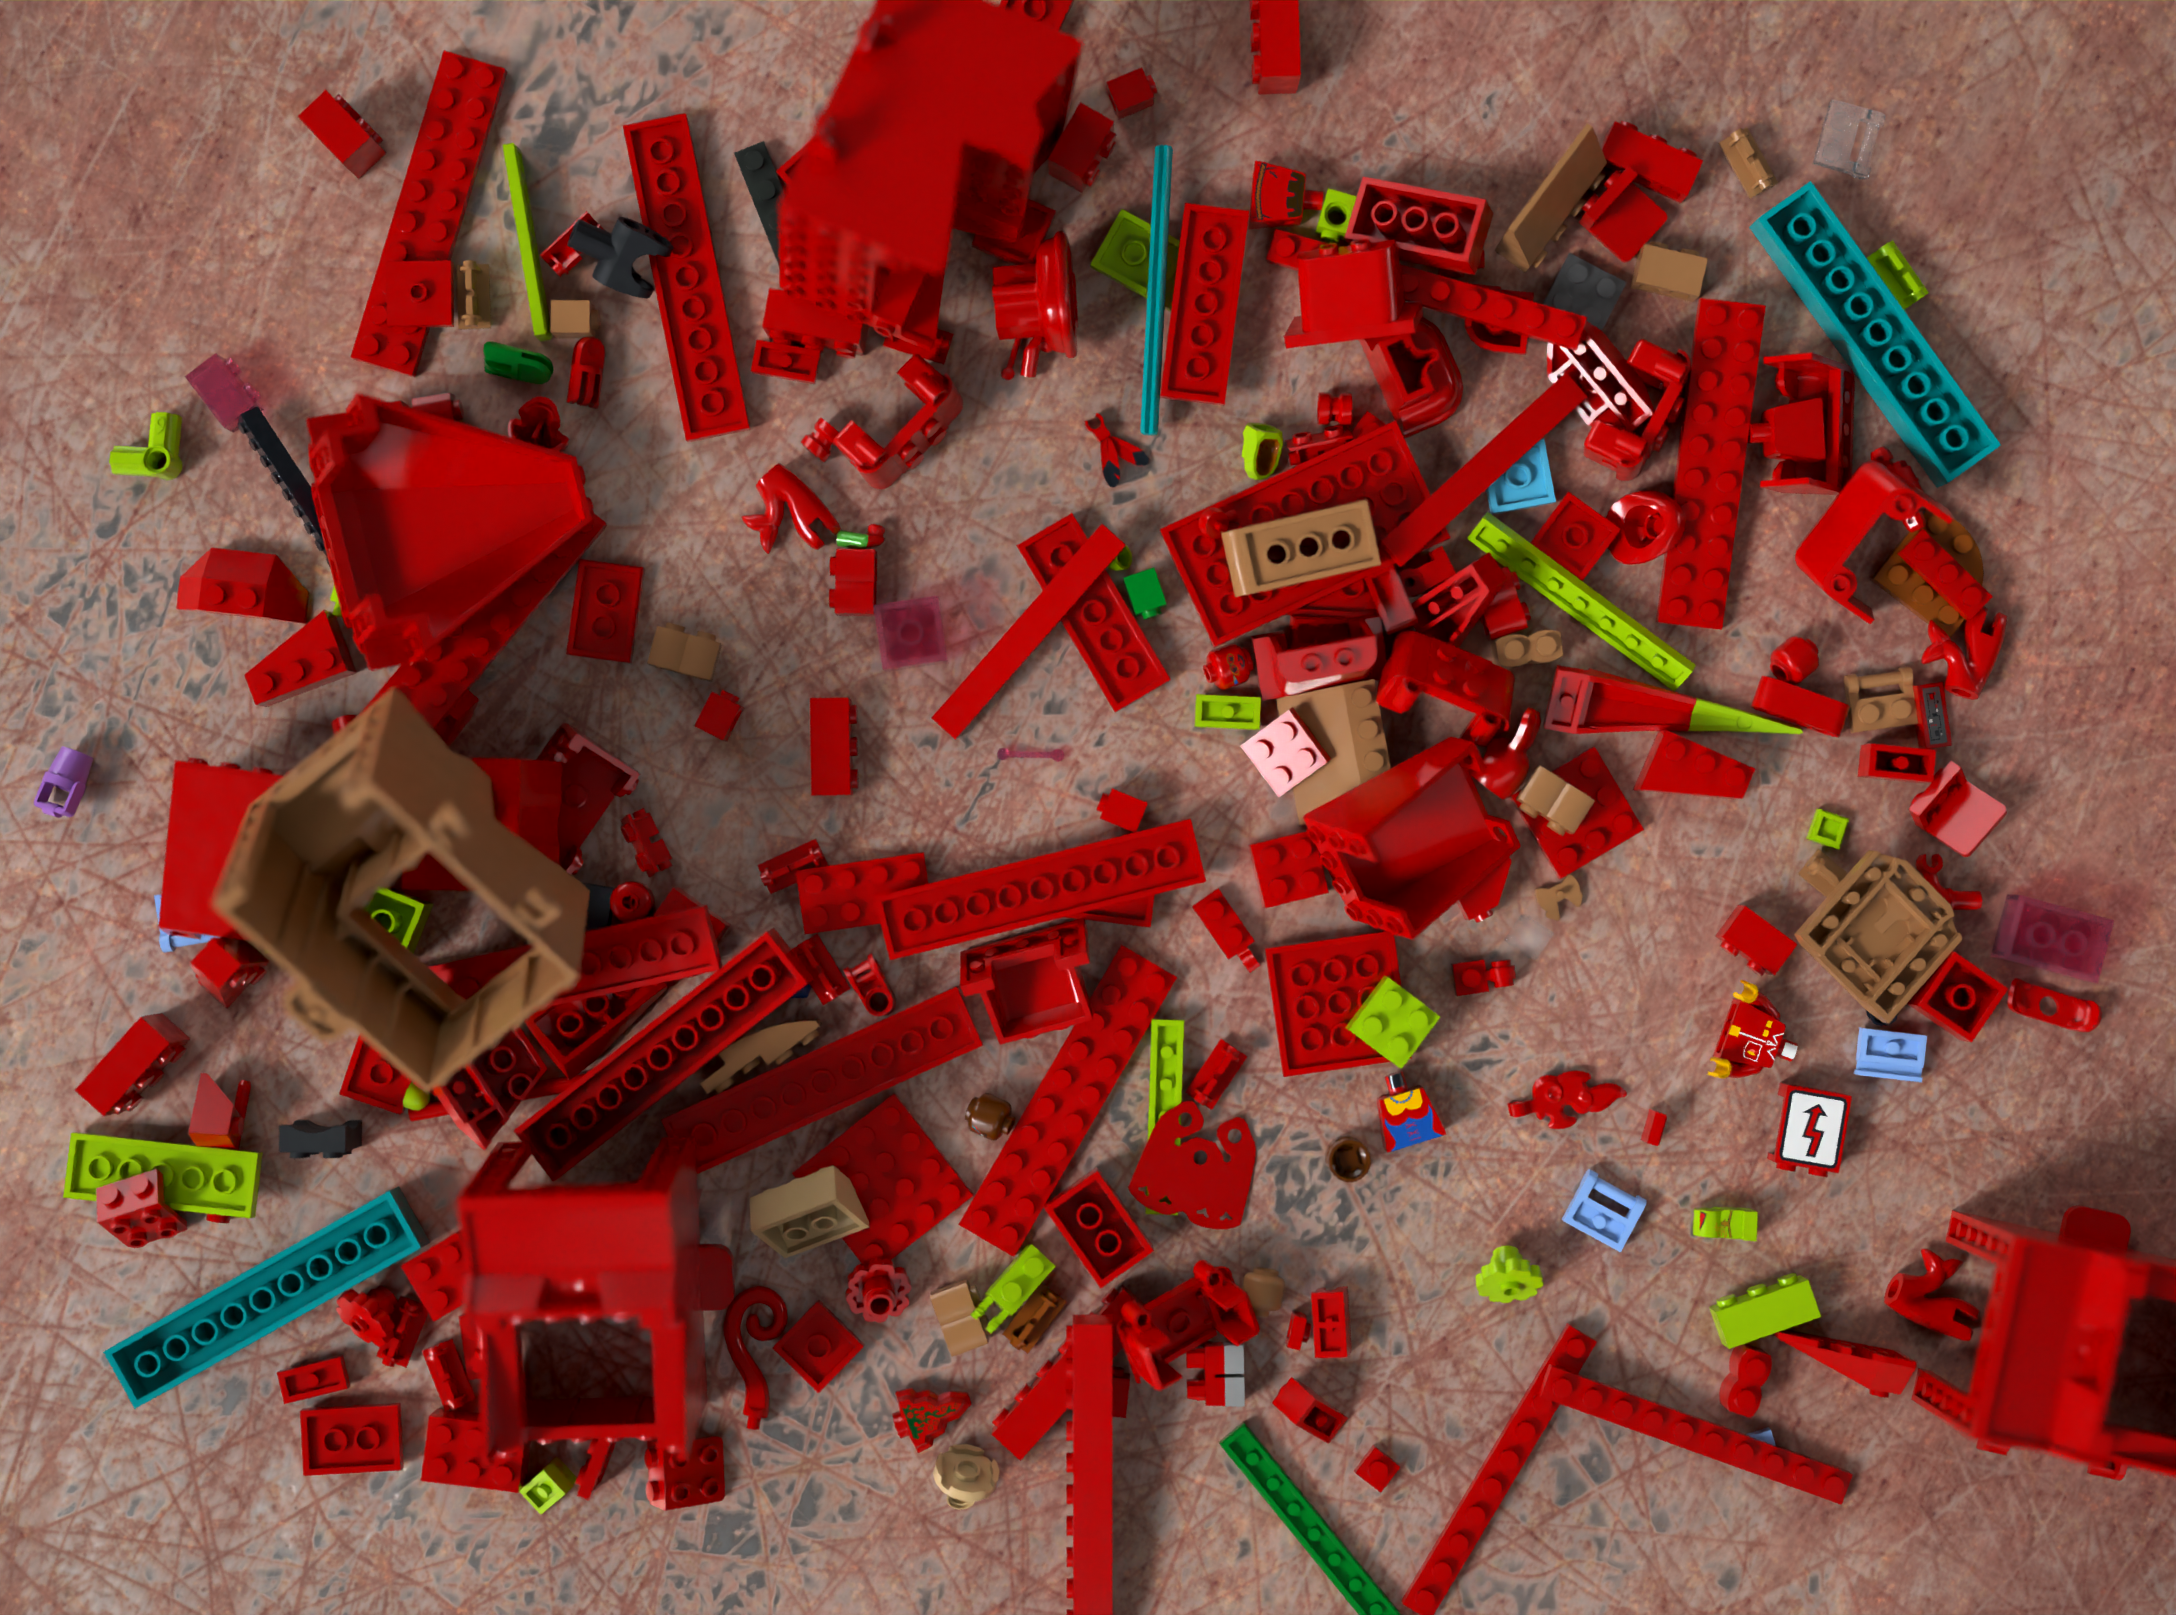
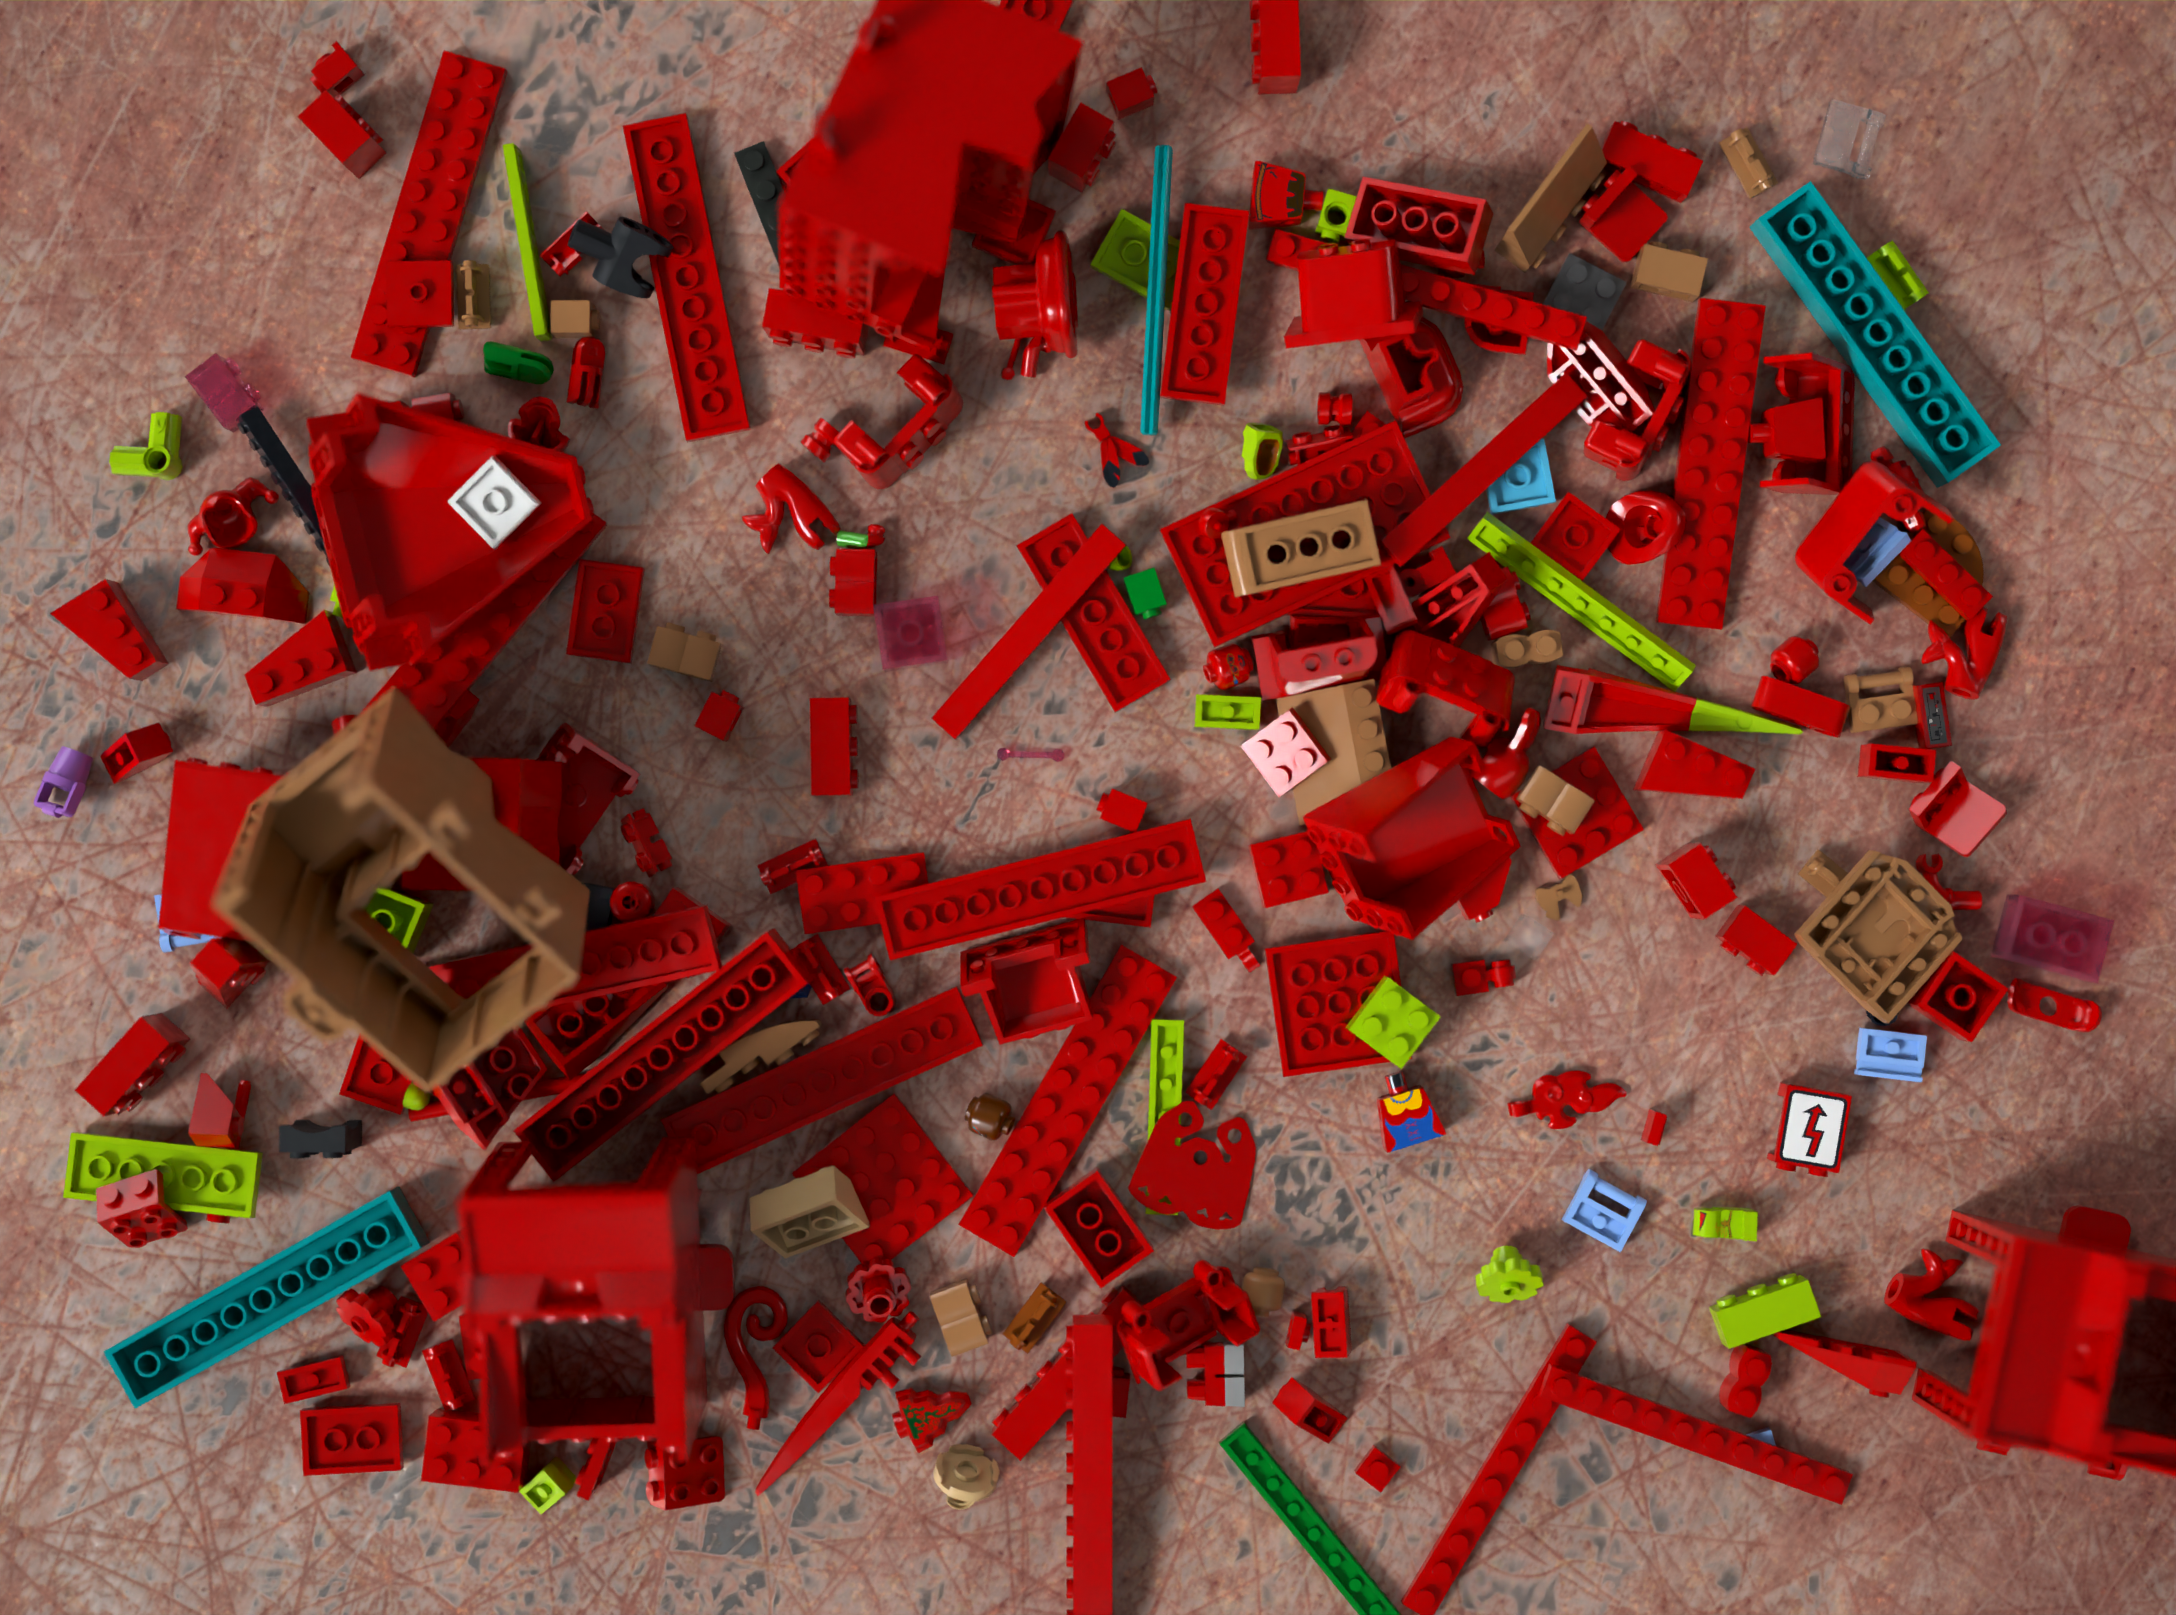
red plate [751,339,821,385] -> none
lime hinge [971,1244,1056,1333] -> none
reddish brown wheel [1325,1136,1371,1182] -> none
red torso [1708,980,1798,1079] -> none
lime tile [1806,809,1850,850] -> none
none -> red wedge [50,579,169,681]
none -> red slope [100,722,173,784]
none -> red piece [187,477,279,556]
none -> red brick [310,41,365,98]
none -> white tile [447,456,541,549]
none -> red piece [755,1311,921,1496]
none -> red brick [1655,843,1738,920]
none -> light blue plate [1843,517,1911,587]

